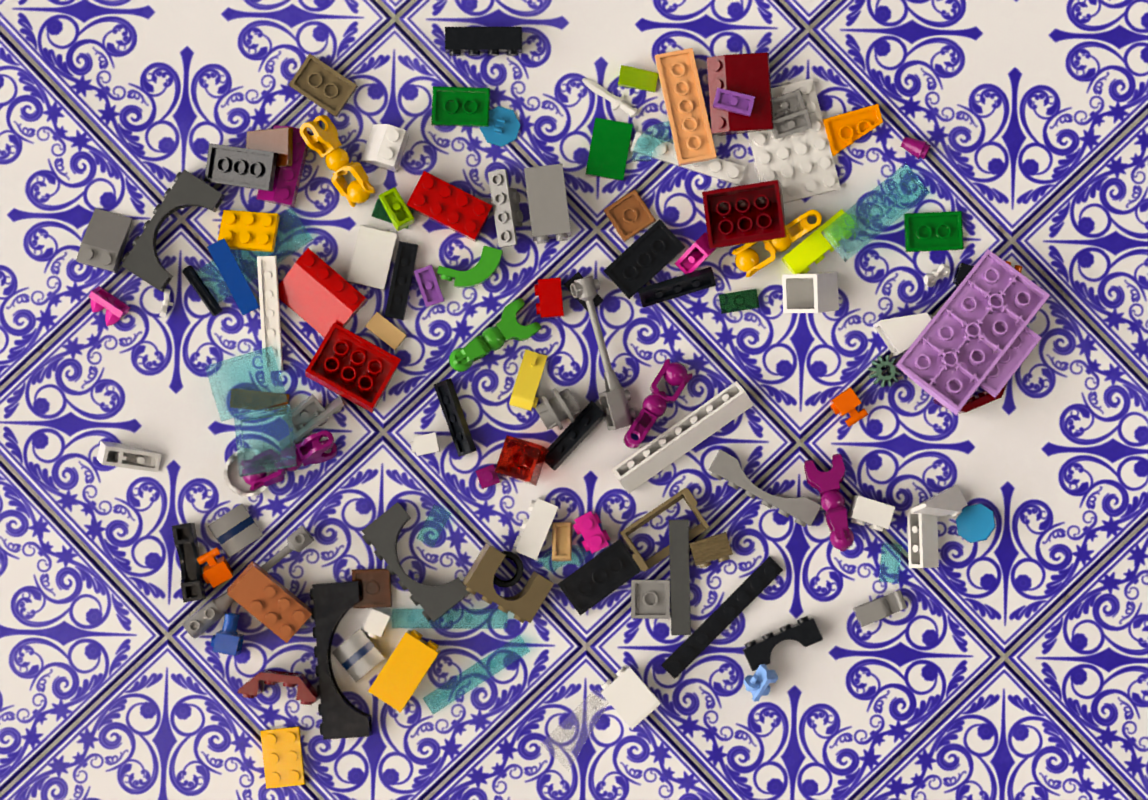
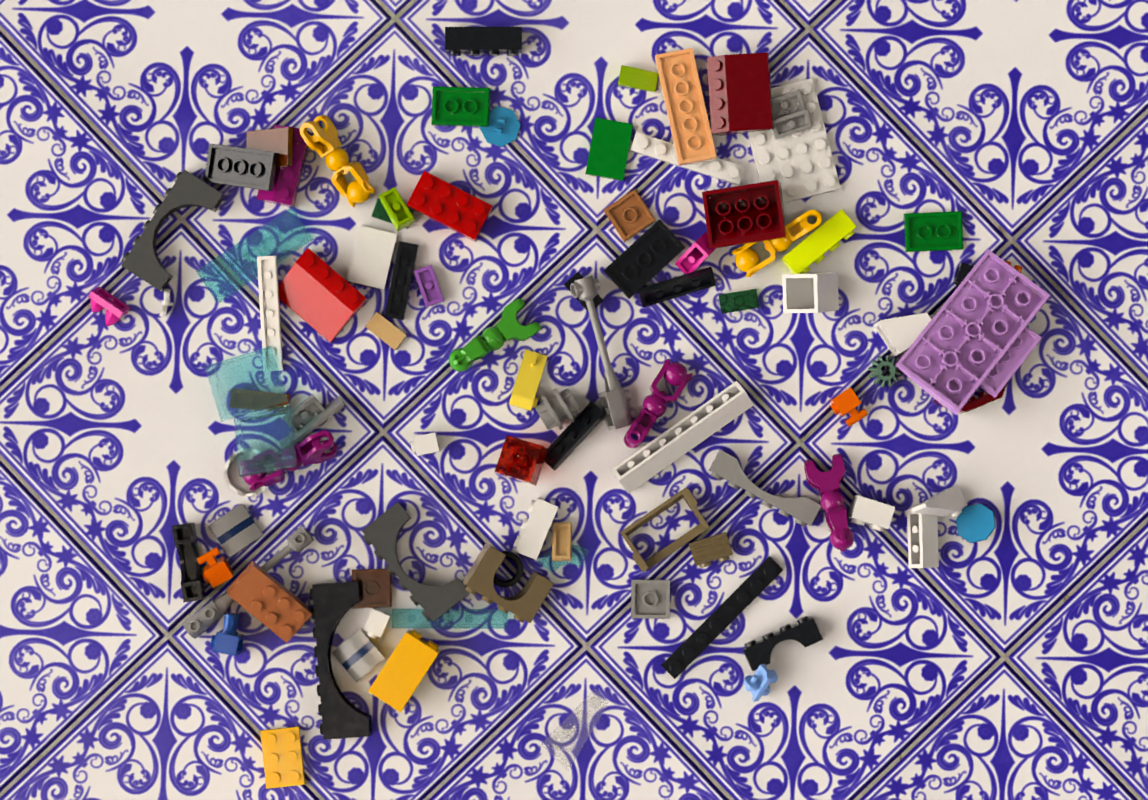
light grey slope [76,208,133,273] -> none
white slope [97,441,162,472] -> none
black axle [182,266,222,316] -> none
blue tile [207,238,260,315] -> none
yellow plate [218,210,280,252] -> none
dark red slope [238,669,320,705] -> none
dark tan plate [289,54,358,118] -> none
red slope [305,323,401,413] -> none
white slope [361,124,409,173] -> none
clear light blue tile [417,504,451,547] -> none
clear light blue plate [423,635,530,714] -> none
black plate [434,378,477,457] -> none
bright green arch [437,246,503,288] -> none
magenta plate [475,464,500,489] -> none
light grey bracket [488,169,523,248] -> none
light grey brick [524,164,571,244] -> none
red brick [534,277,564,319] -> none
black plate [558,539,641,615] -> none
dark pink brick [573,511,610,554] -> none
white sword [582,78,638,118] -> none
white slope [601,666,661,729] -> none
clear light blue tile [632,121,670,162] -> none
dark grey tile [669,519,691,635] -> none
medium lavender plate [713,88,755,117] -> none
clear light blue plate [821,163,930,262] -> none
light orange wing [823,104,883,156] -> none
light grey piece [853,590,907,627] -> none
clear light blue tile [878,543,902,583] -> none
magenta cone [901,136,931,159] -> none
white piece [924,264,950,287] -> none

